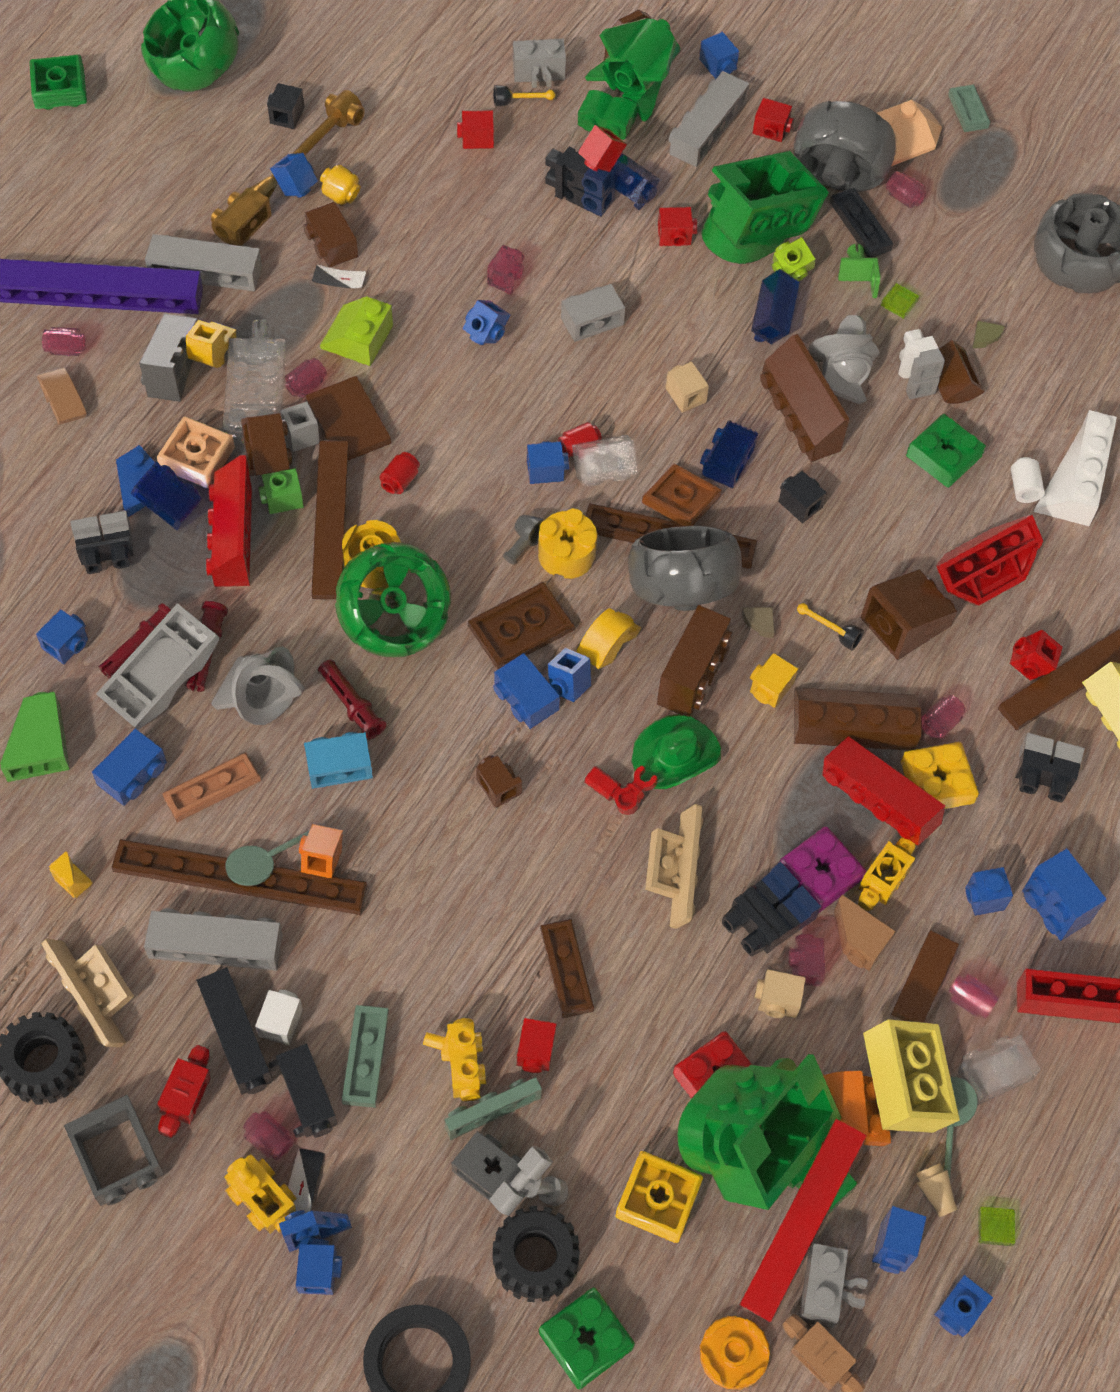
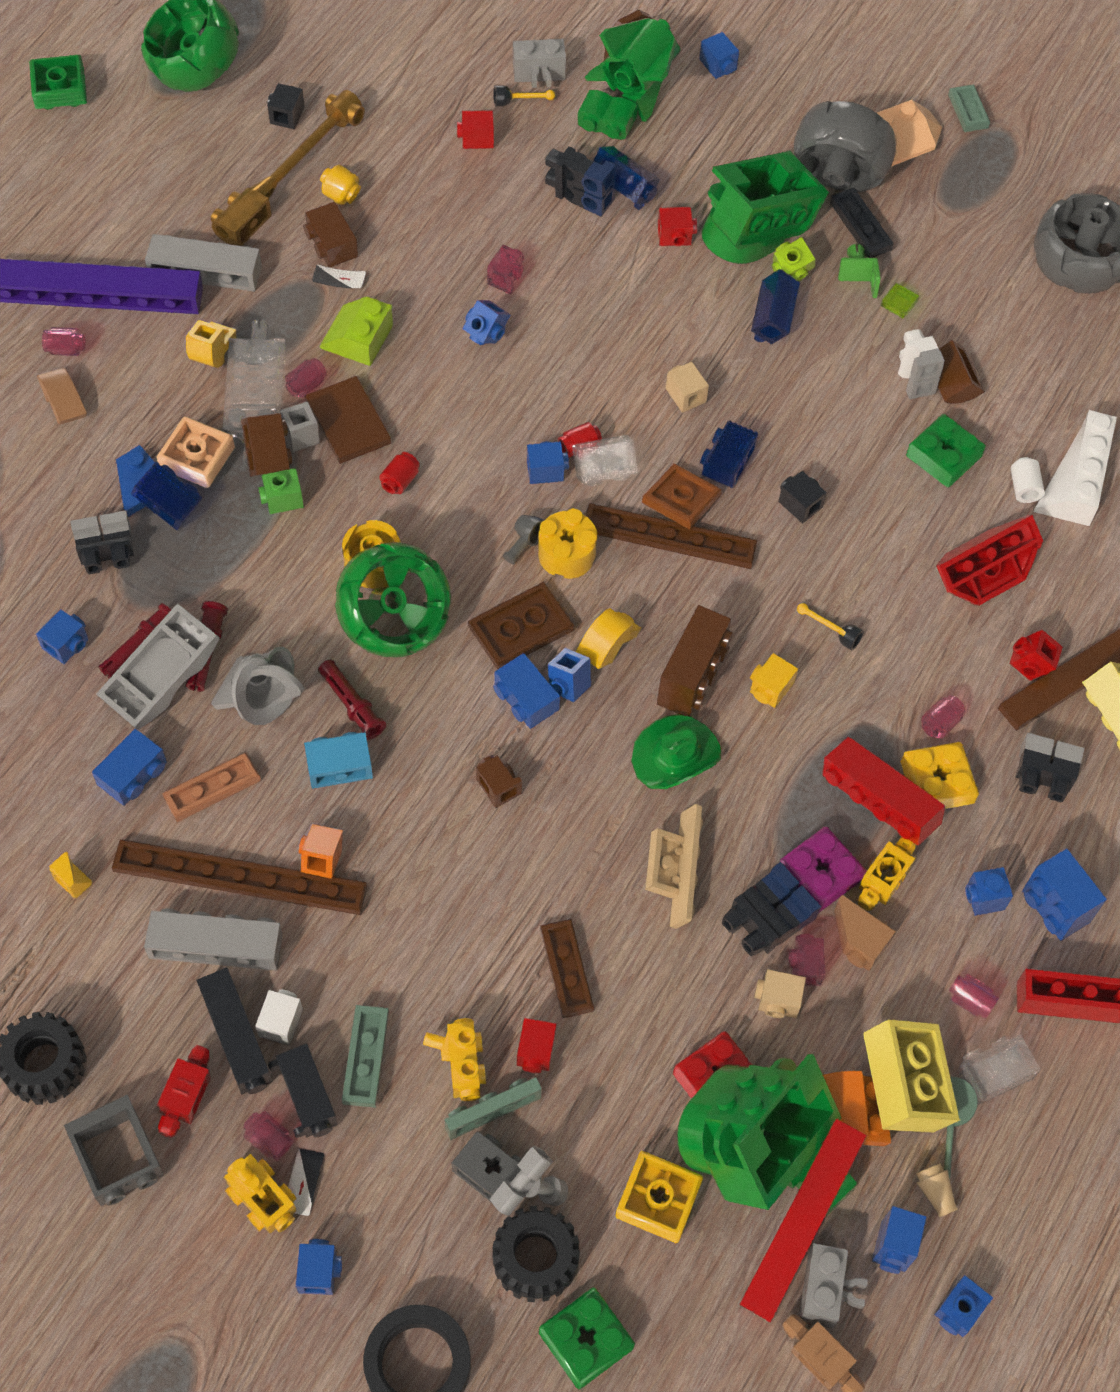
bright green slope [0,692,70,782] -> none
tan bracket [41,939,134,1047] -> none
dark grey wedge [139,314,197,402] -> none
red slope [206,455,252,587] -> none
sand green piece [226,830,310,886] -> none
blue brick [270,153,318,198] -> none
blue wing [279,1210,352,1252] -> none
reddish brown tile [312,441,349,600] -> none
light grey brick [561,284,625,342] -> none
brick [578,125,627,172] -> none
red bar [584,766,658,815] -> none
dark grey wheel [628,526,742,611] -> none
light grey brick [669,71,750,167] -> none
light orange tile [700,1316,770,1390] -> none
dark tan tile [742,607,774,638] -> none
red brick [752,98,794,142] -> none
reddish brown slope [760,334,849,462] -> none
reddish brown slope [794,687,922,751] -> none
light grey helmet [809,315,879,404] -> none
reddish brown slope [860,569,957,660] -> none
clear pink brick [886,171,926,208] -> none
reddish brown tile [891,930,959,1023] -> none
olive tile [972,321,1005,348] -> none
clear neon green tile [978,1207,1015,1246] -> none

